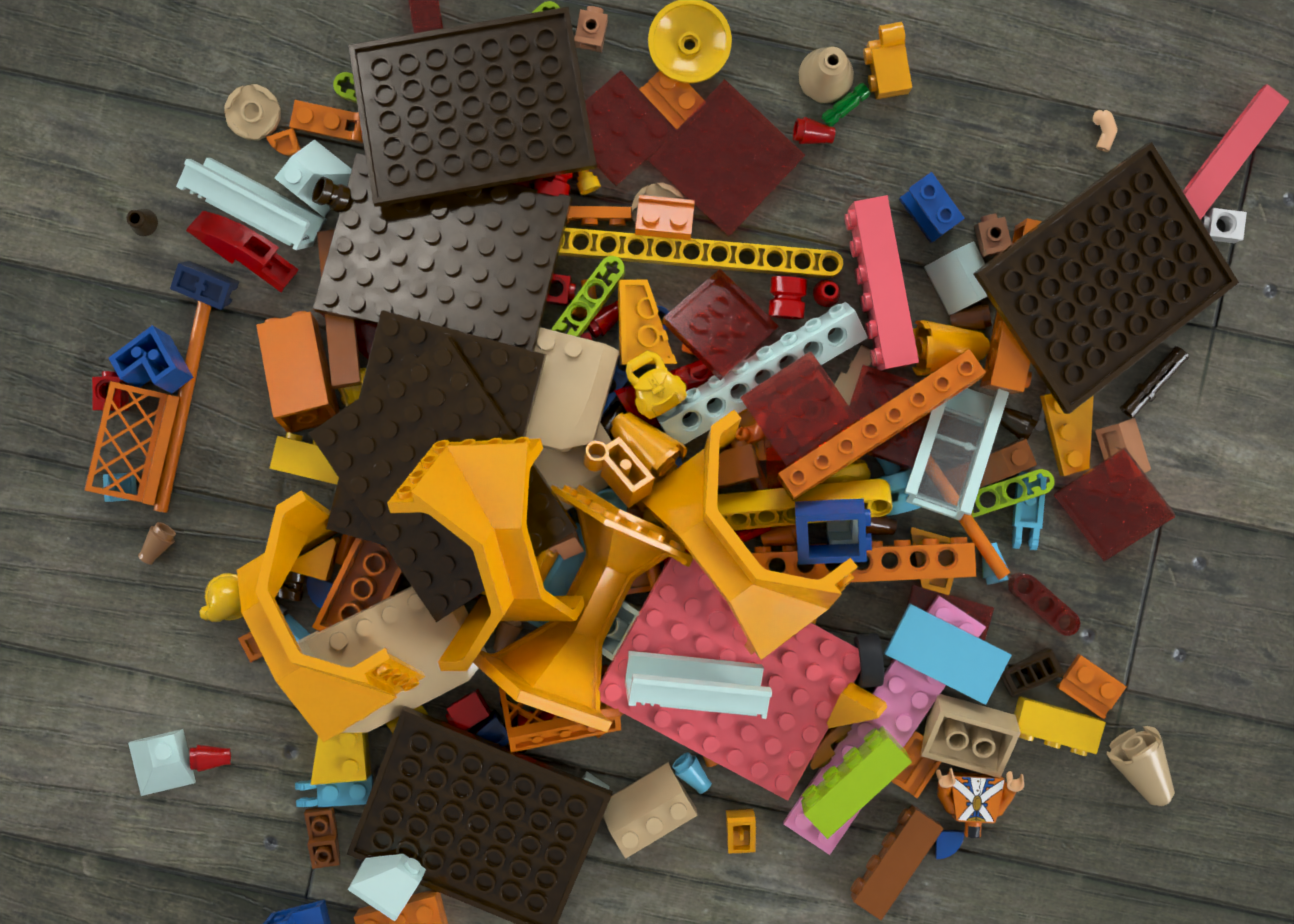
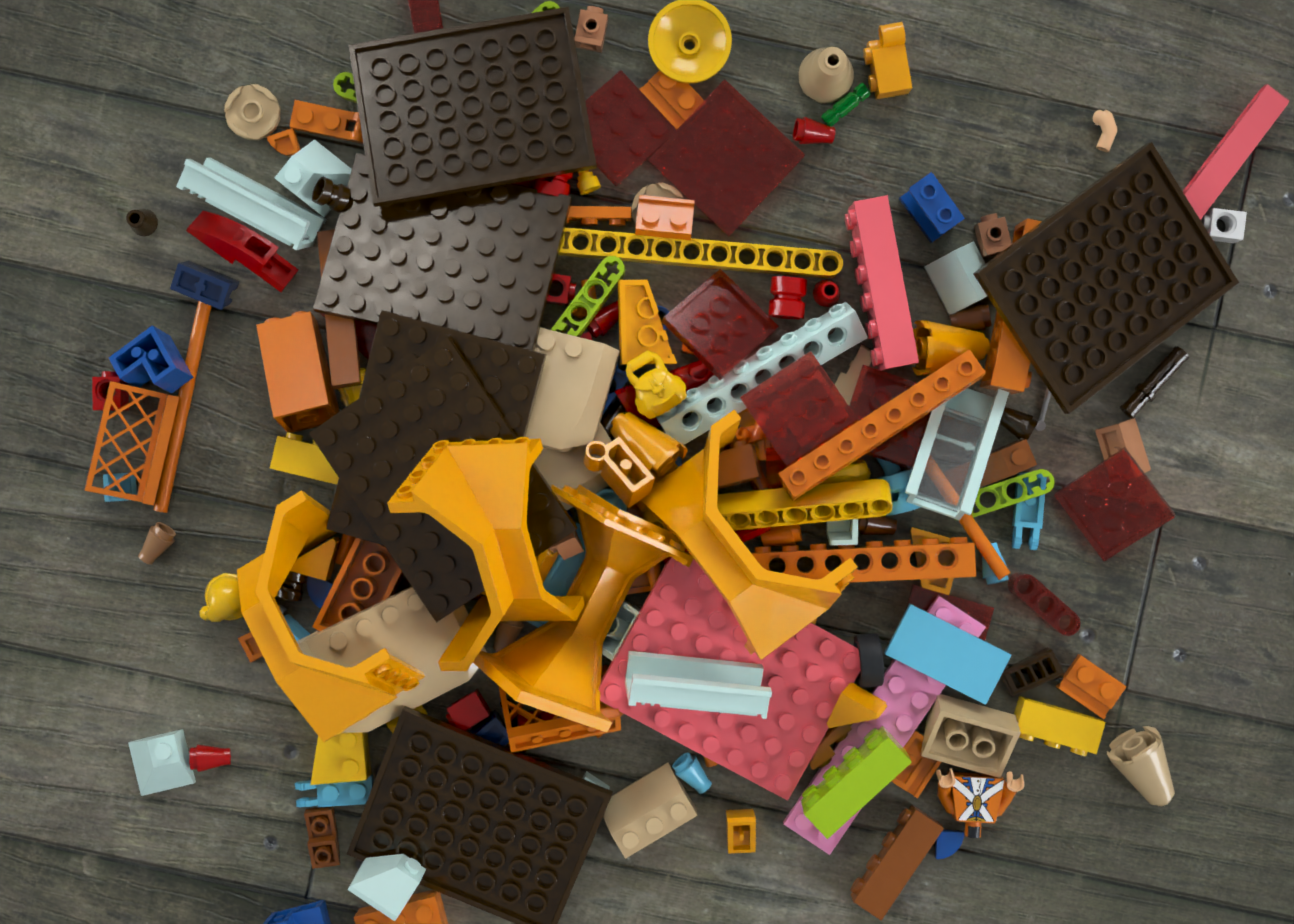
blue window [795,498,872,565] -> none
light orange wing [1040,393,1094,476] -> none

